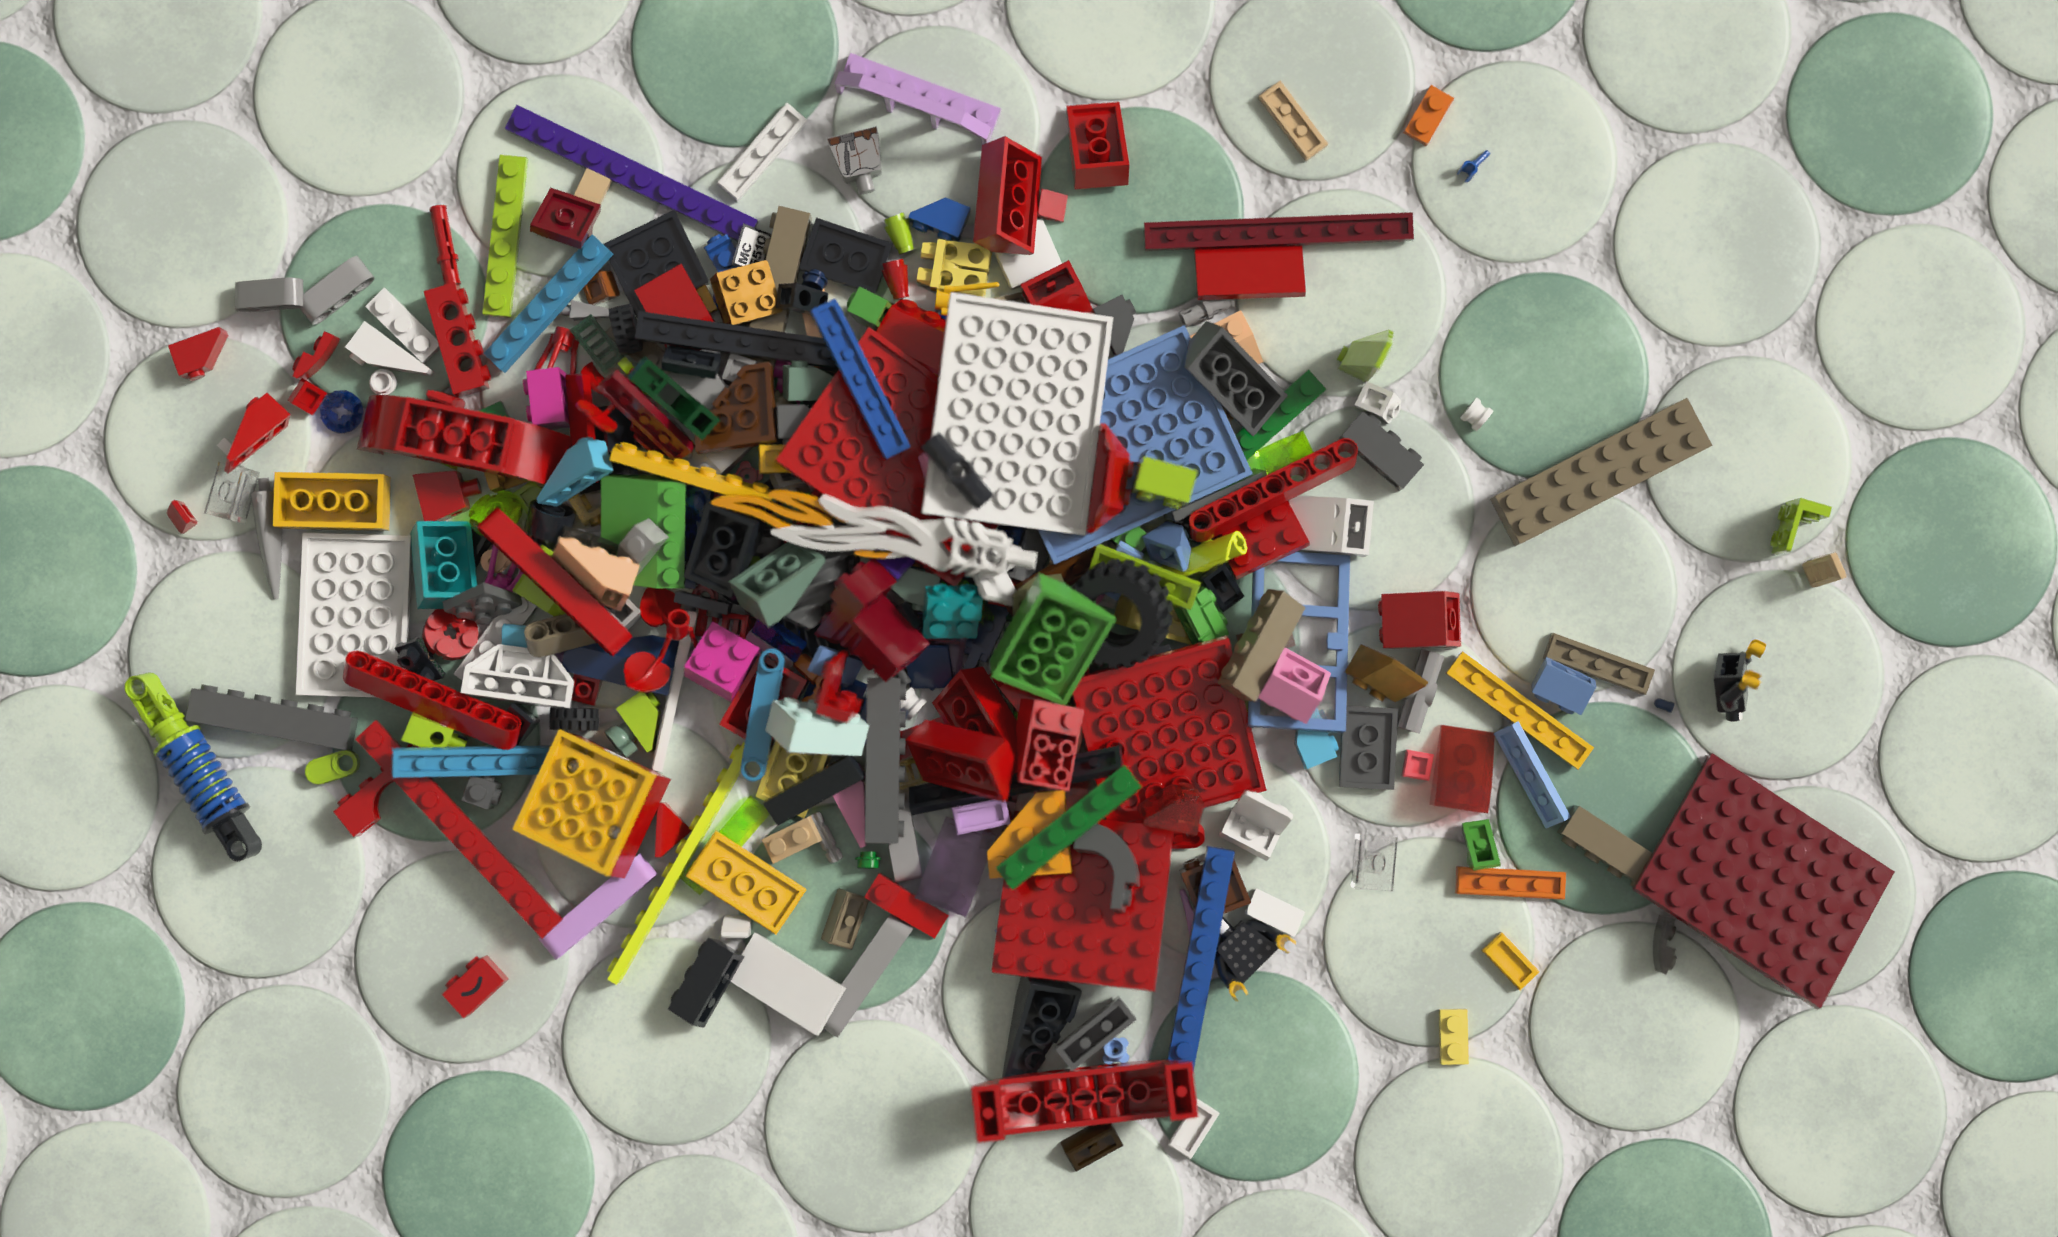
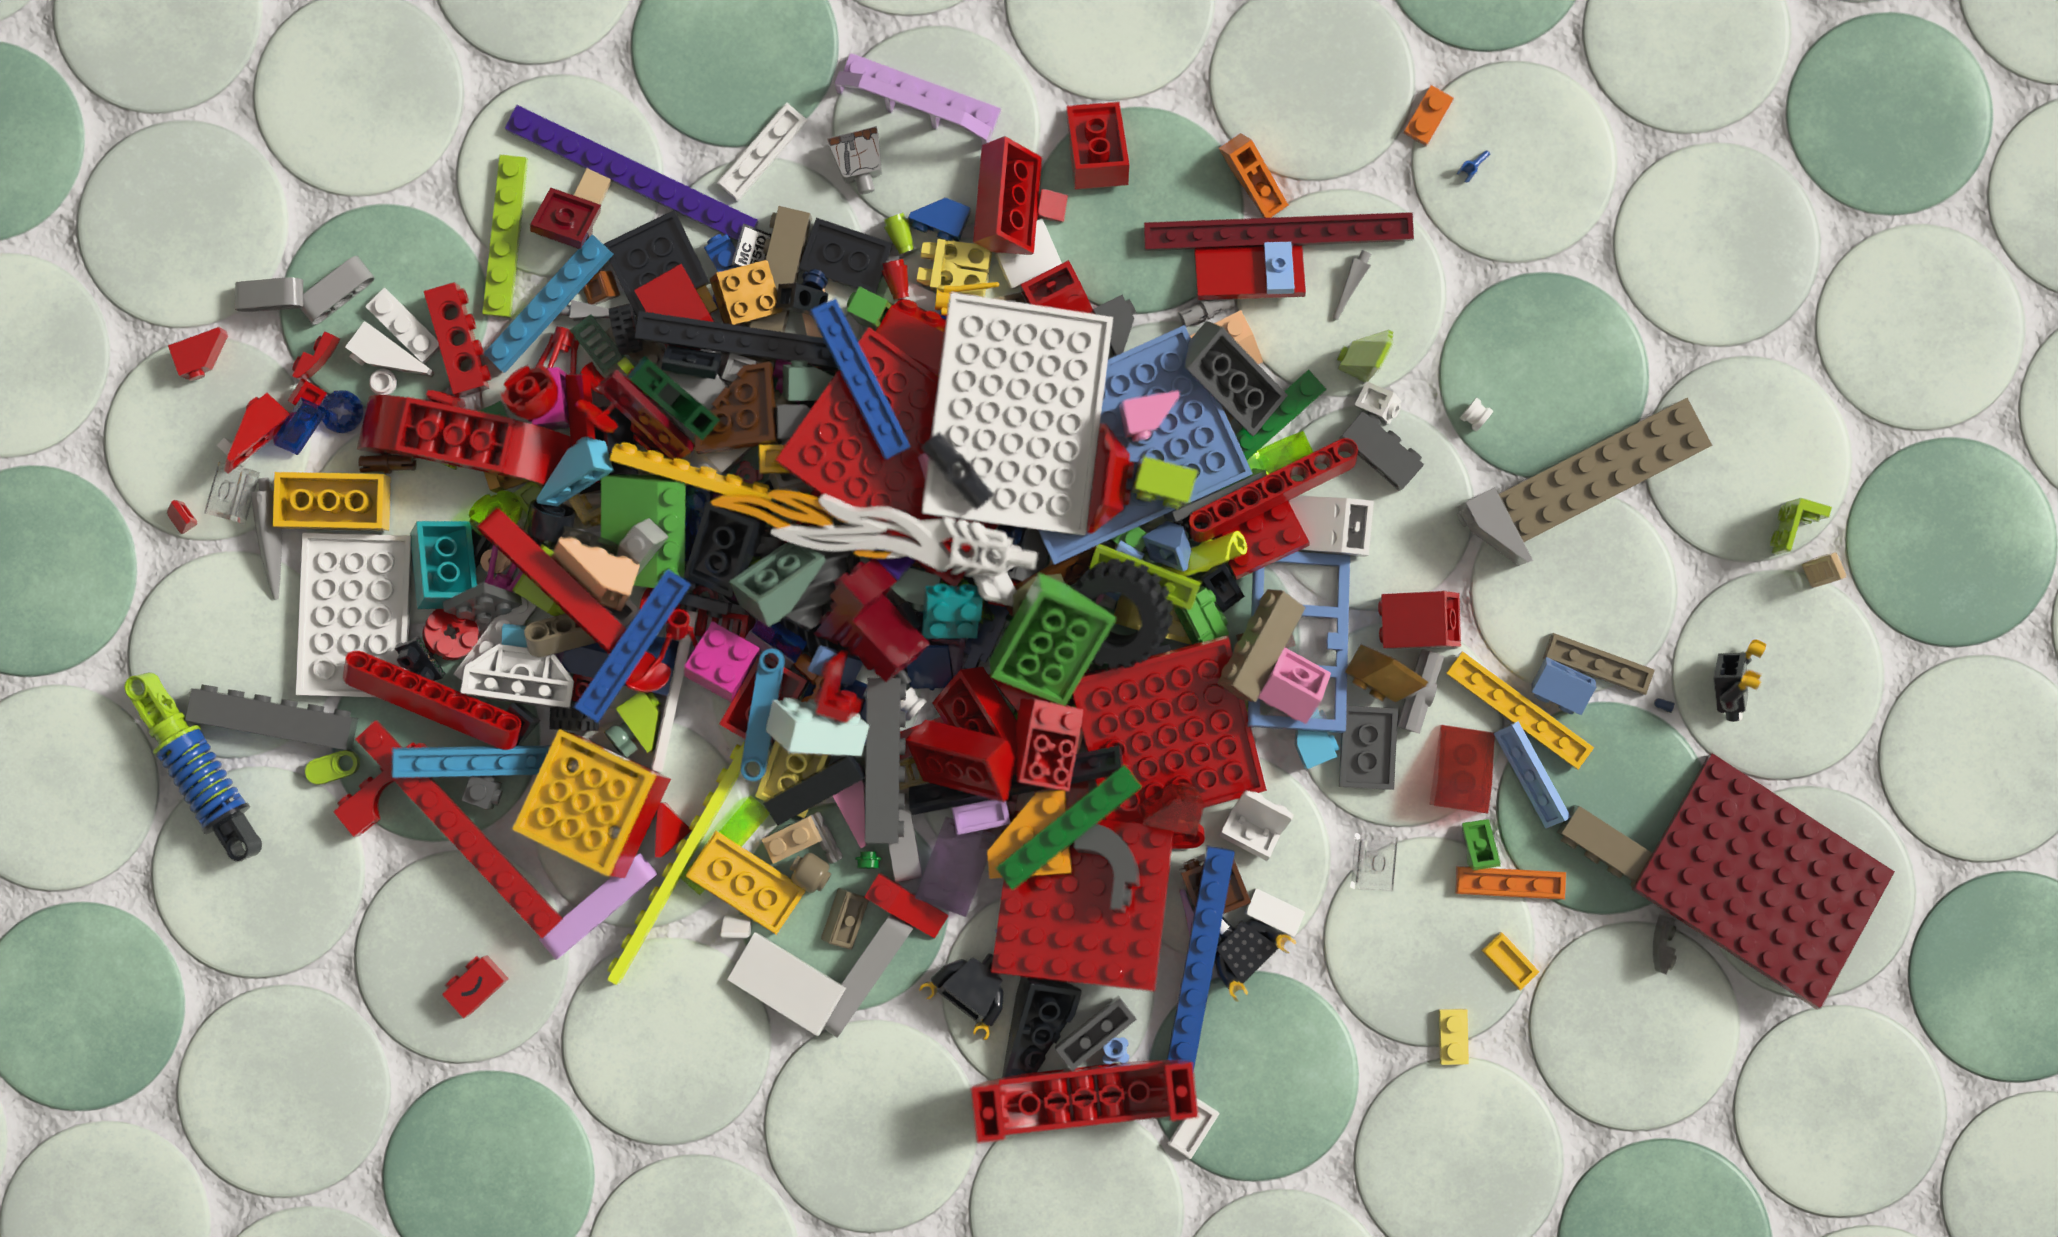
lime torso [402,712,469,748] -> none
red torso [412,471,482,521] -> none
red pin [429,205,461,285] -> none
black brick [668,937,745,1028] -> none
dark brown slope [1061,1123,1124,1172] -> none
tan tile [1258,81,1328,162] -> none
coral tile [1401,750,1434,781] -> none
none -> clear blue plate [273,397,326,455]
none -> reddish brown pin [358,452,417,474]
none -> red cylinder [501,364,558,420]
none -> blue plate [575,569,691,722]
none -> dark tan head [790,853,832,893]
none -> black torso [919,953,1004,1040]
none -> bright pink slope [1119,391,1179,442]
none -> orange slope [1219,133,1289,218]
none -> light blue plate [1264,242,1295,294]
none -> light grey piece [1333,250,1371,320]
none -> light grey slope [1457,487,1533,566]

